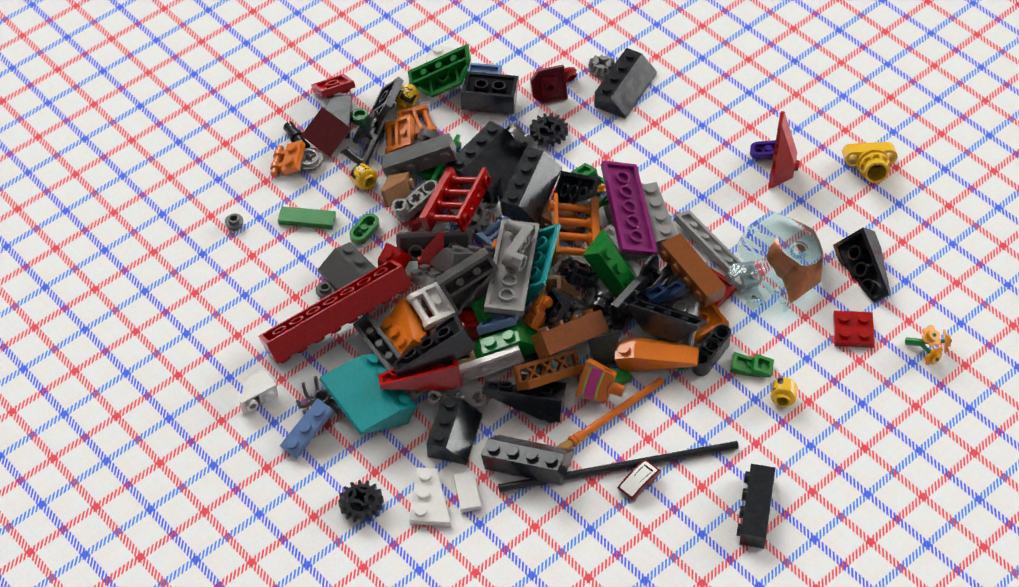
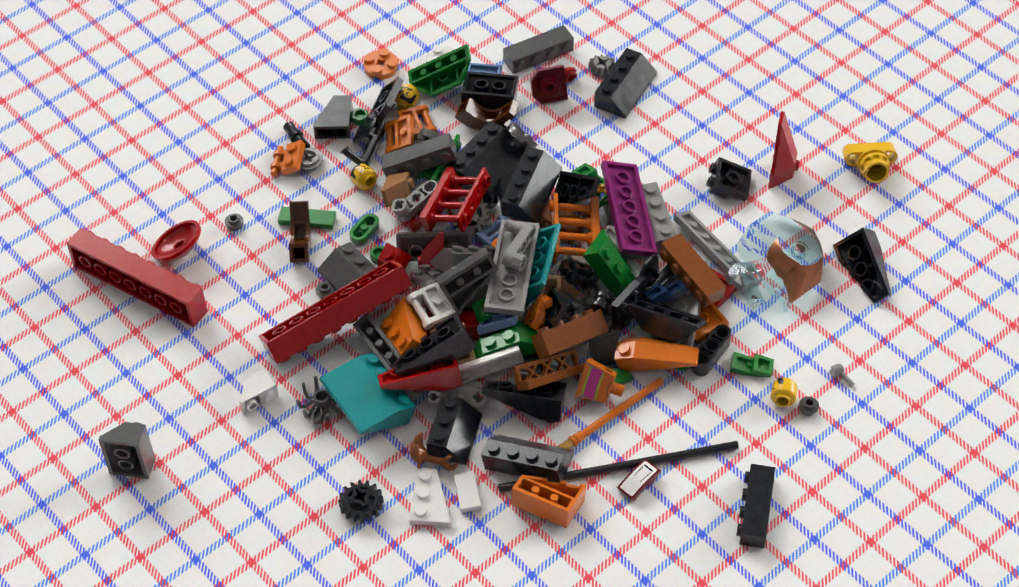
medium blue plate [279,398,335,459] -> none
dark red tile [301,107,351,157] -> none
red plate [311,74,355,99] -> none
black gear [530,113,568,147] -> none
dark purple plate [750,140,776,160] -> none
red plate [833,311,875,348] -> none
light orange plant [905,325,952,365] -> none
none -> red brick [66,228,208,327]
none -> dark grey slope [98,422,155,479]
none -> red dish [151,220,201,262]
none -> reddish brown arch [289,201,311,263]
none -> orange plate [363,48,398,80]
none -> green tile [370,246,384,264]
none -> dark orange piece [409,431,458,471]
none -> reddish brown arch [455,98,519,131]
none -> dark grey brick [503,25,574,73]
none -> orange wedge [511,475,587,529]
none -> black plate [706,157,752,201]
none -> dark grey plate [799,396,819,416]
none -> light grey hand [829,364,855,387]

